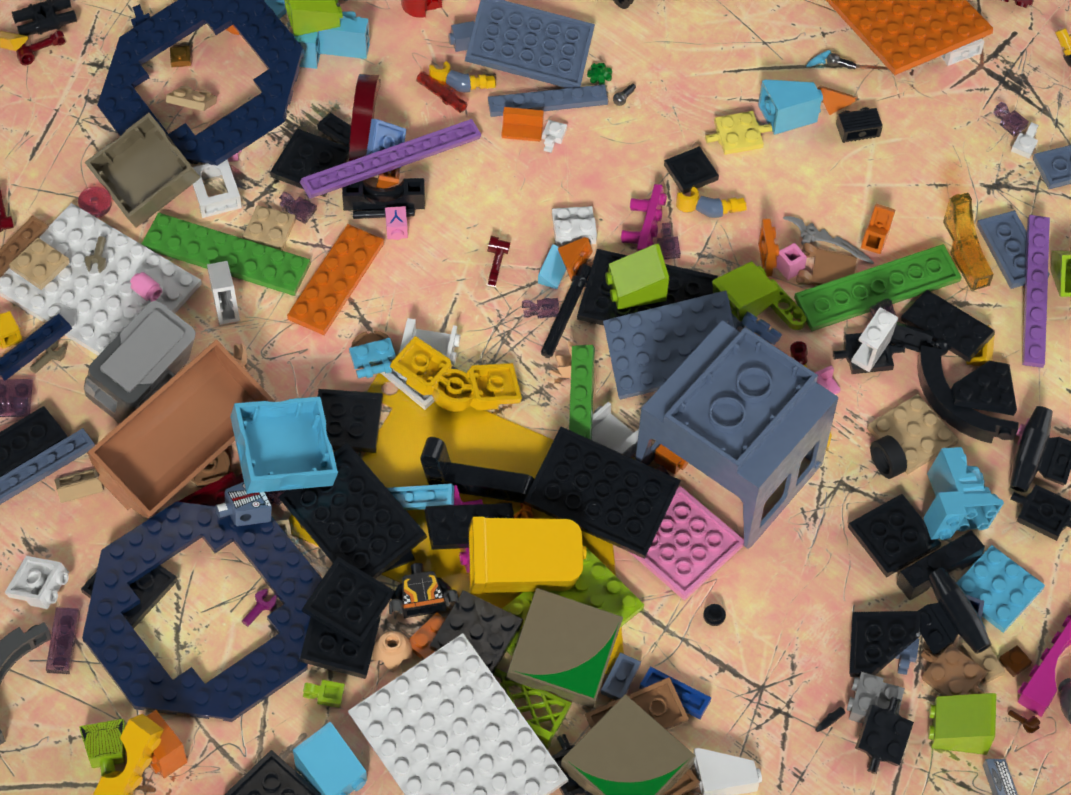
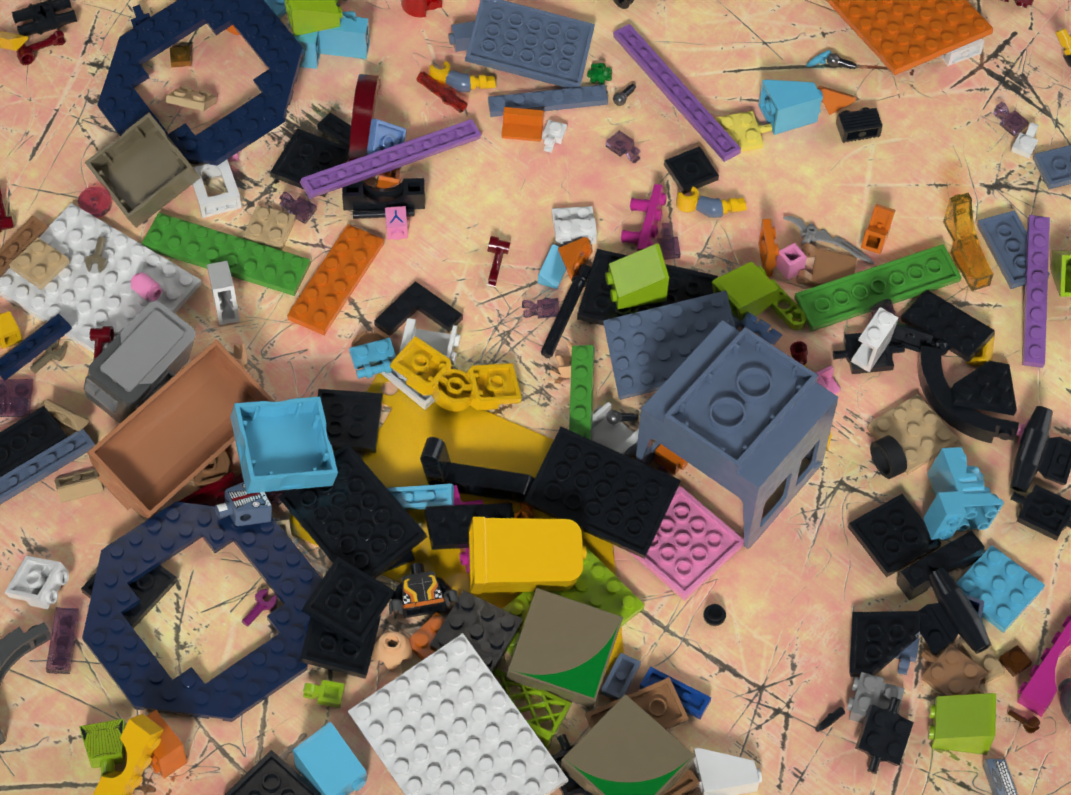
none -> tan slope [44,400,89,431]
none -> dark red brick [89,326,114,361]
none -> black plate [374,281,463,336]
none -> plate [606,130,640,163]
none -> piece [606,410,638,425]
none -> medium lavender plate [613,24,741,162]

